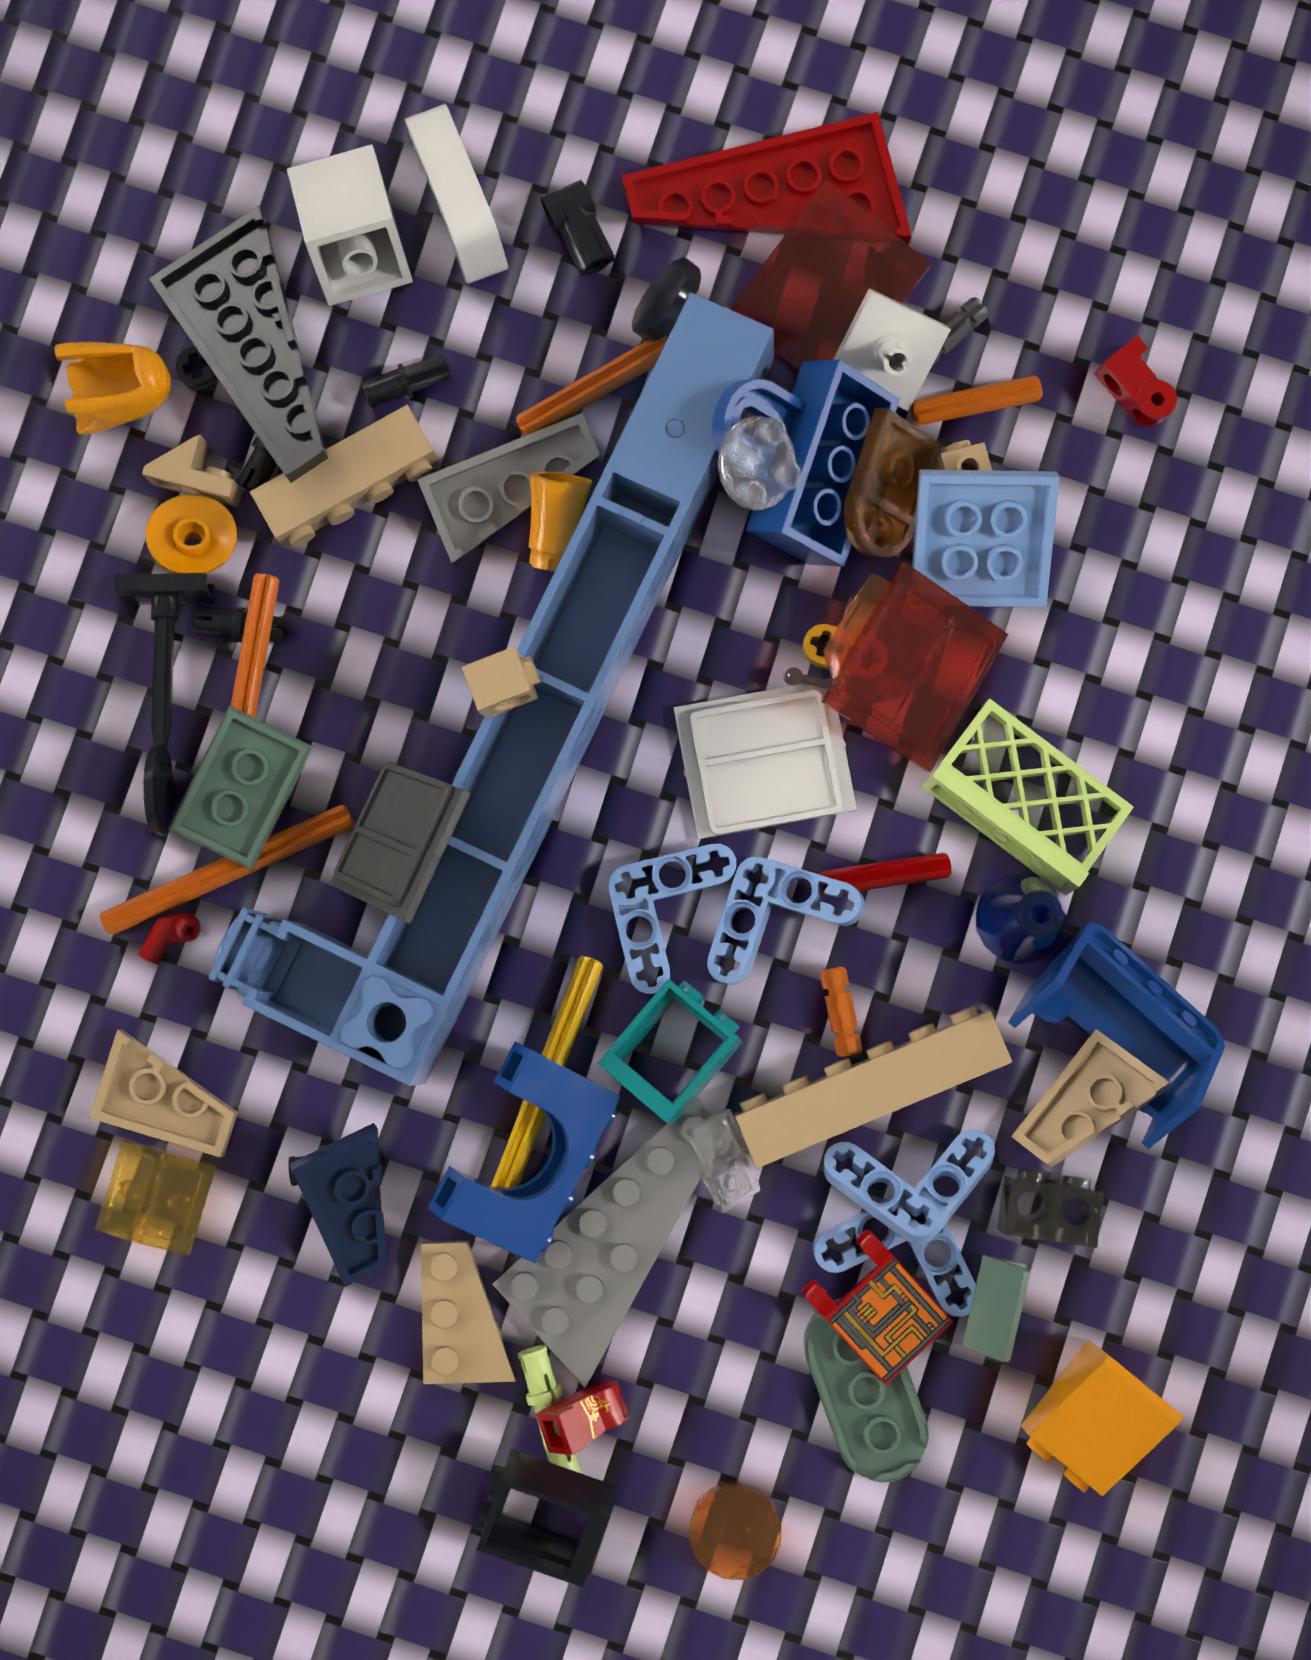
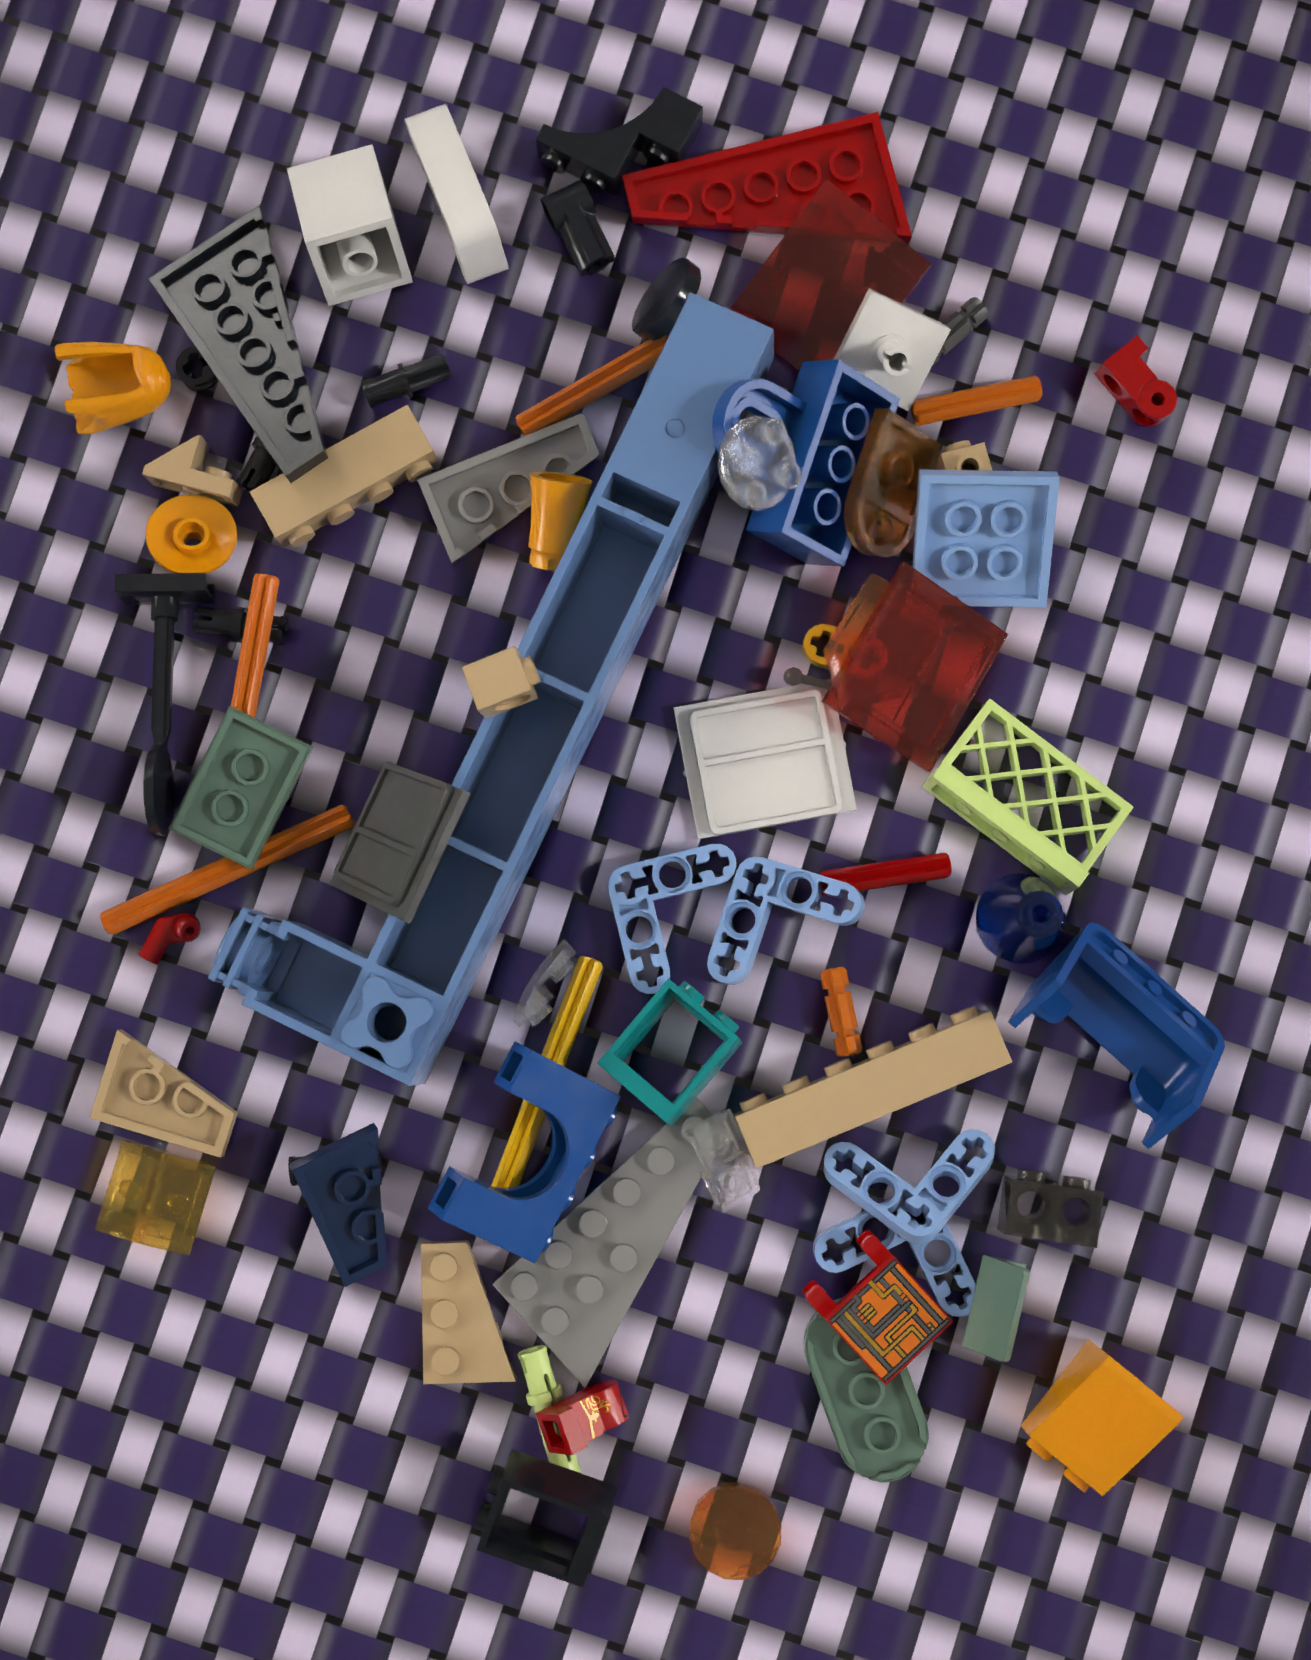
tan wing [1011,1029,1173,1168] -> none
none -> clear slope [513,939,578,1028]
none -> black arch [536,87,703,196]

